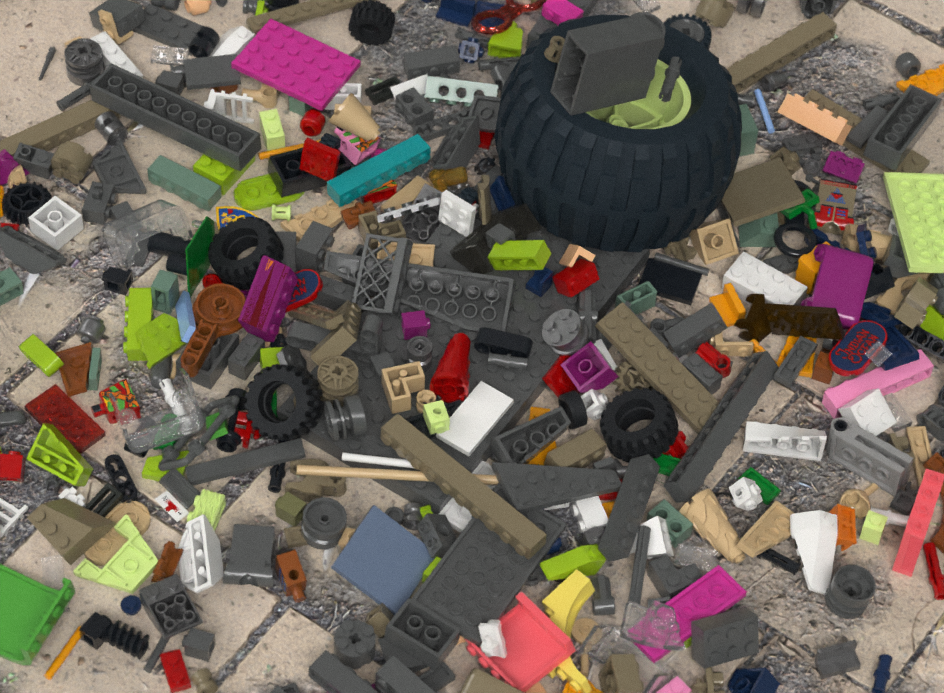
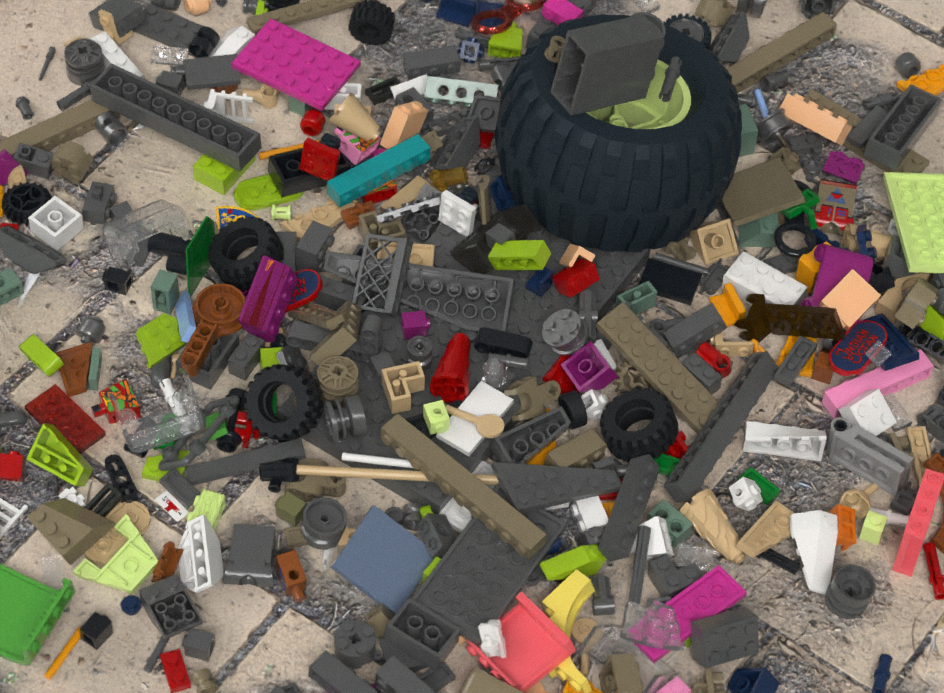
dark grey wing [92,139,147,194] -> none
black piece [102,620,150,660] -> none
lime brick [123,288,153,361] -> none
sand green brick [147,155,222,212] -> none
red tile [202,274,223,288] -> none
yellowish green brick [259,109,285,151] -> none
tan wheel [416,389,436,413] -> none
flat silver panel [814,640,861,679] -> none
dark blue wing [860,302,903,328] -> none
none -> dark grey pin [16,96,34,120]
none -> black piece [259,458,299,482]
none -> light nougat brick [380,101,428,149]
none -> dark tan panel [422,130,443,153]
none -> tan piece [445,405,504,438]
none -> clear head [482,358,507,388]
none -> dark tan piece [504,375,561,421]
none -> dark grey hinge [699,258,730,295]
none -> dark grey wedge [709,12,750,66]
none -> flat silver wheel [755,107,794,150]
none -> light nougat brick [819,269,881,331]

